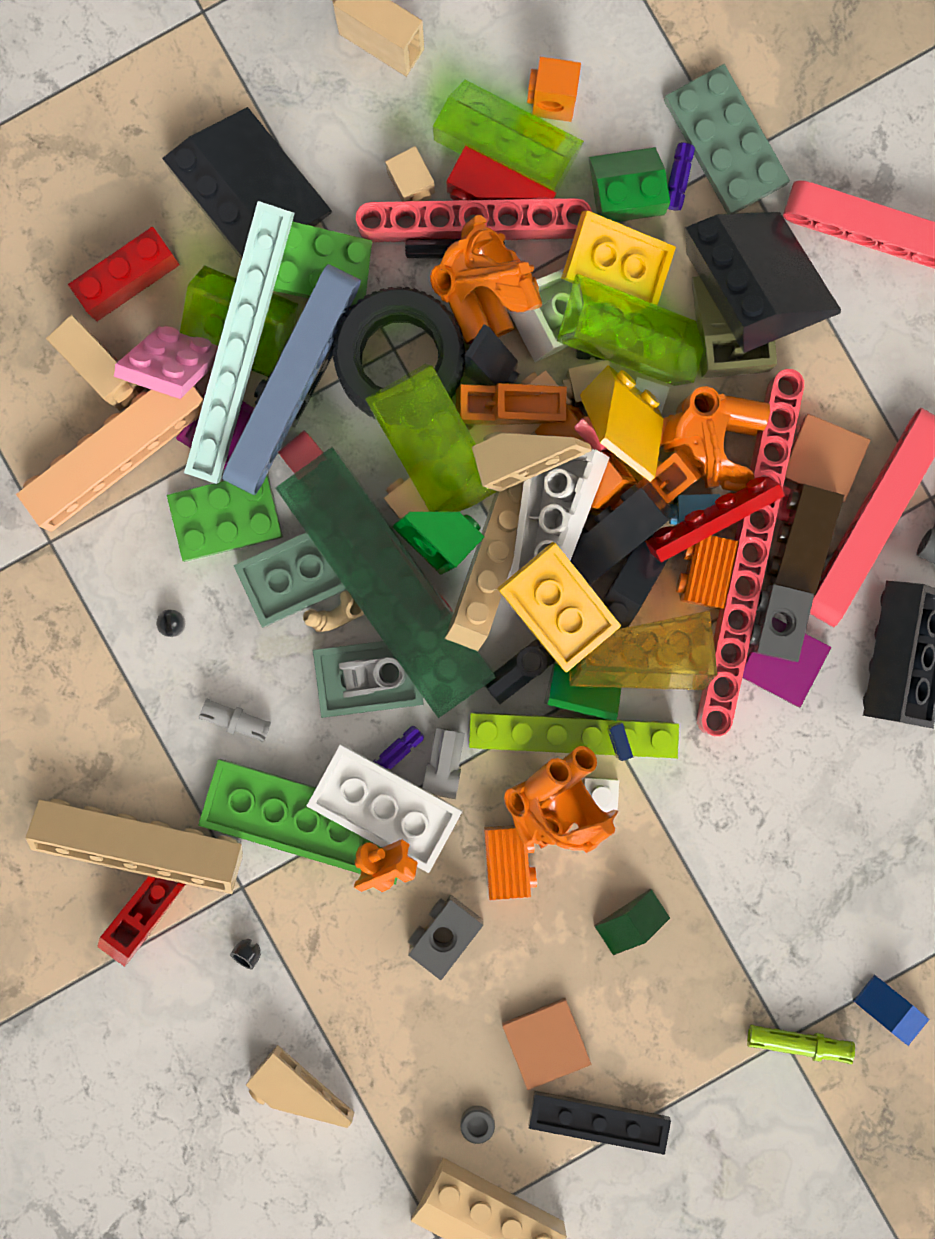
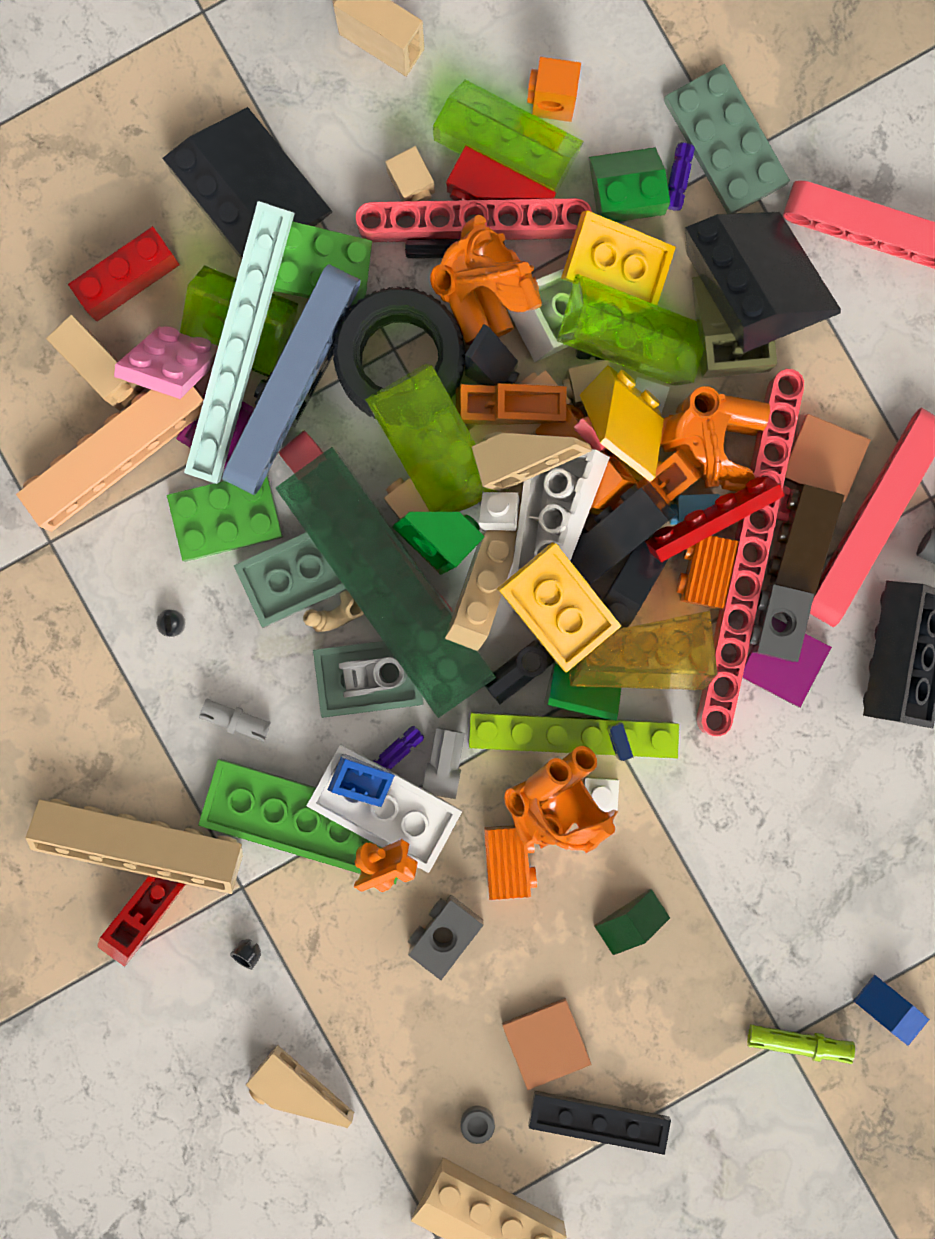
none -> blue slope [327,754,395,807]
none -> white plate [479,492,520,531]

